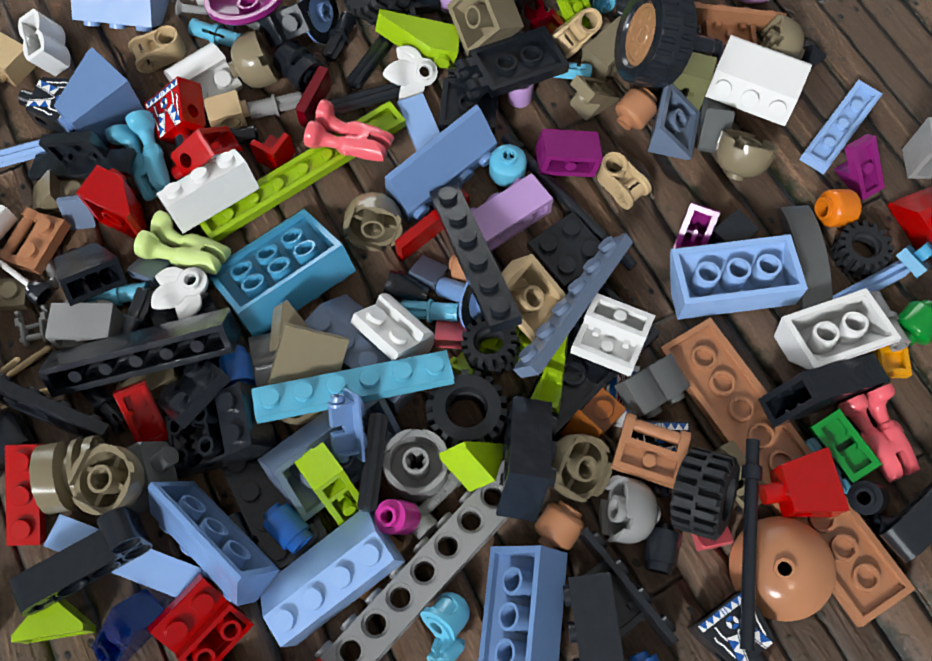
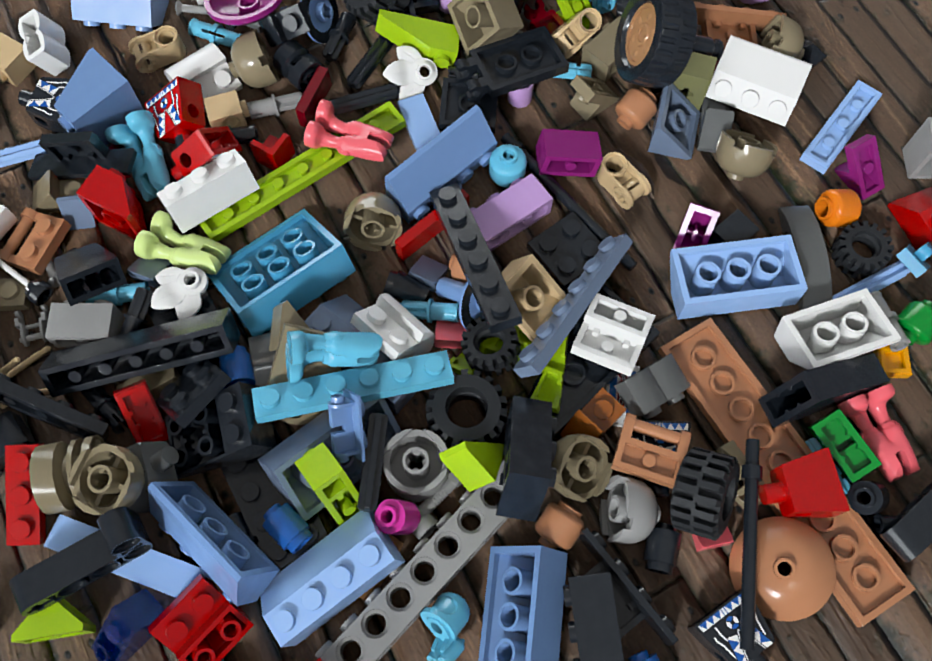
none -> medium azure piece [285,330,383,383]

